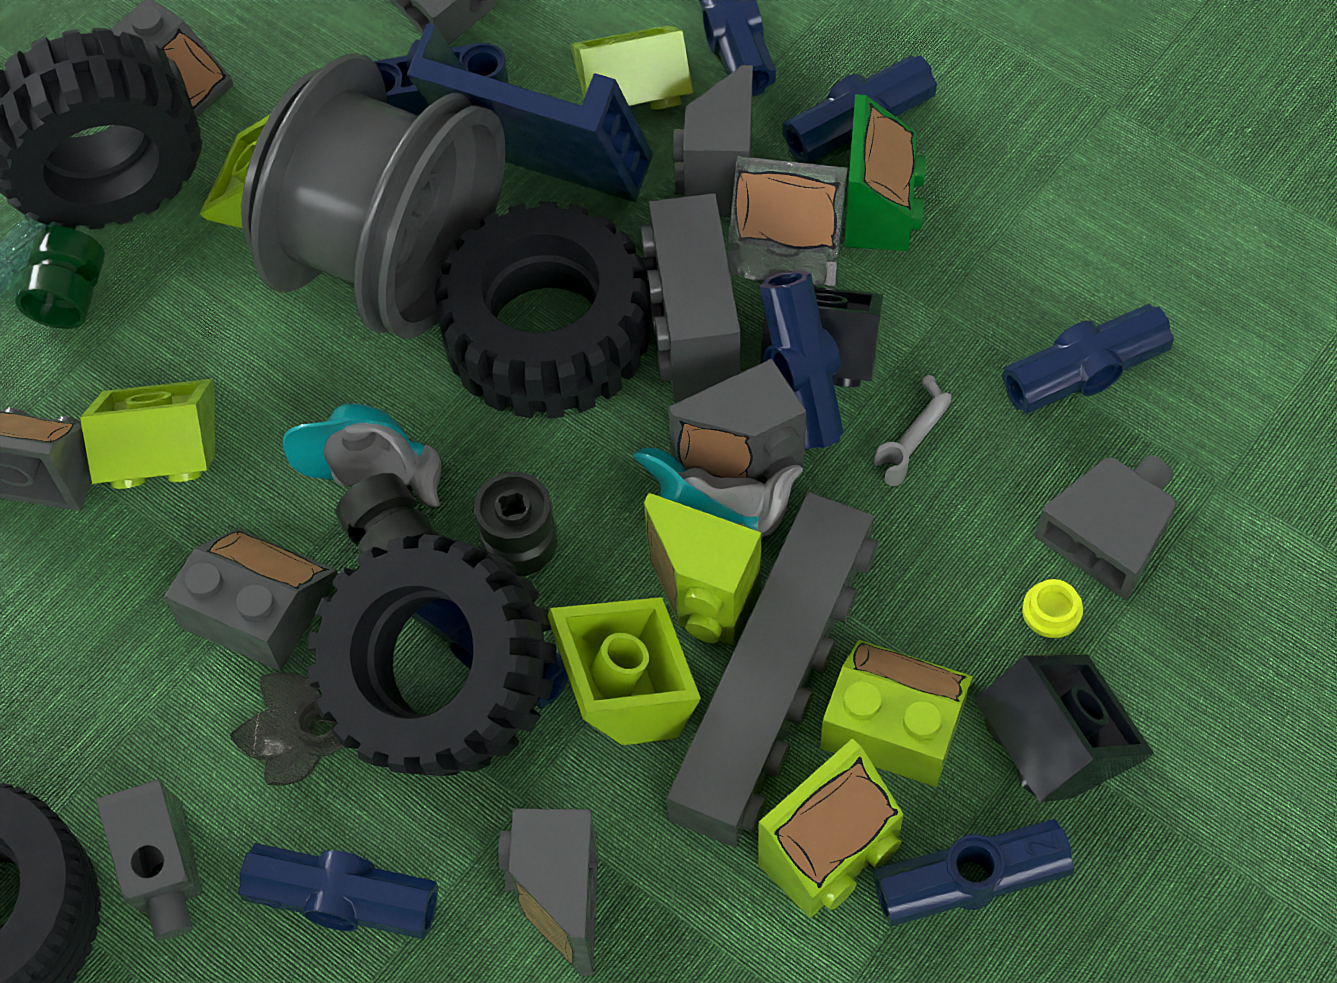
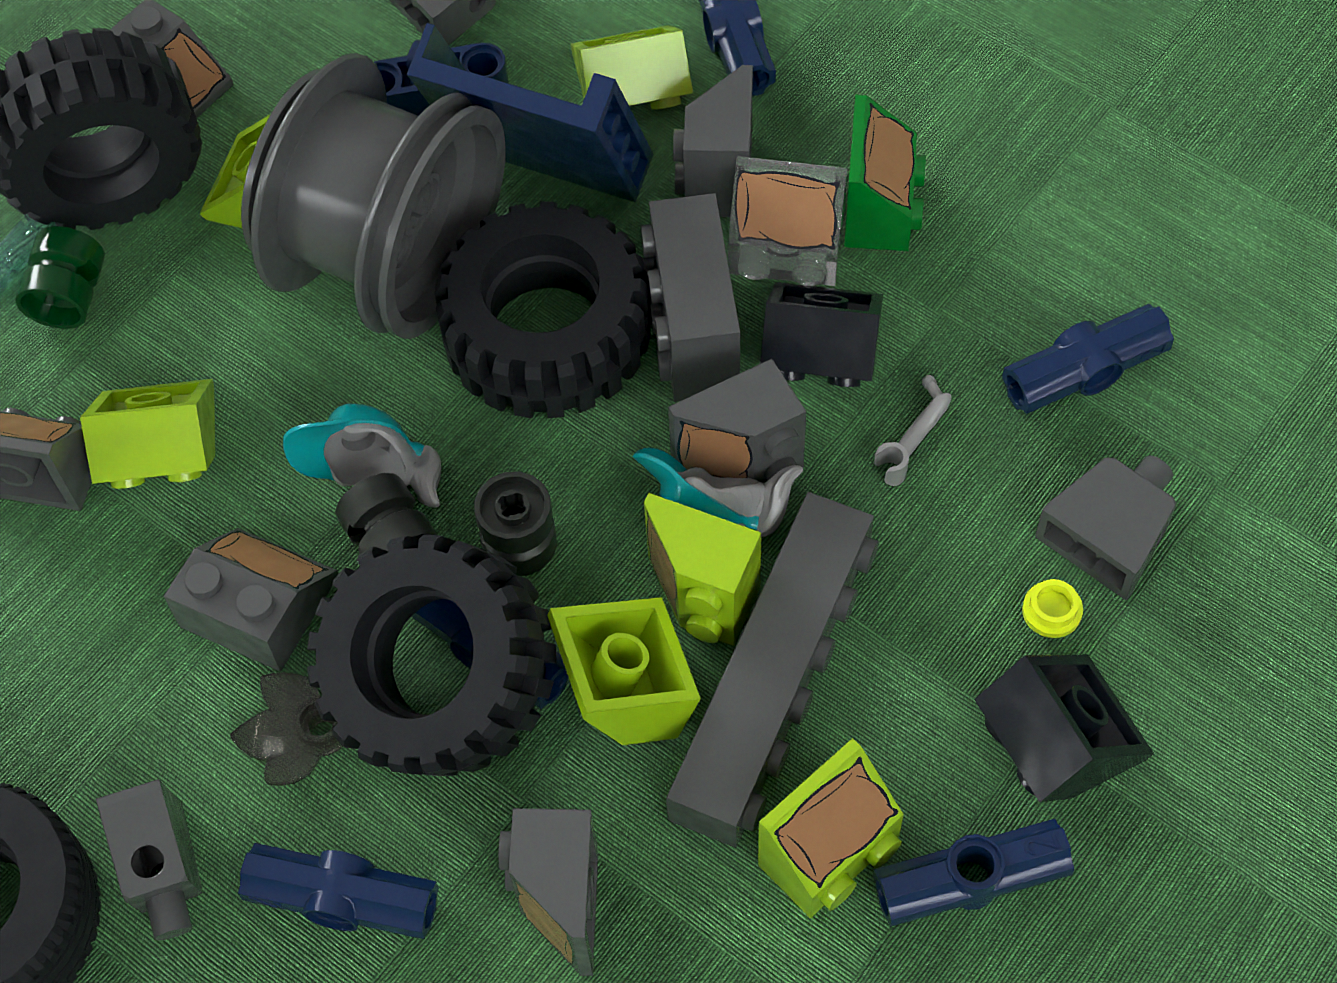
dark blue piece [759,270,844,450] -> none
dark blue piece [782,55,937,164] -> none
lime slope [820,640,973,788] -> none

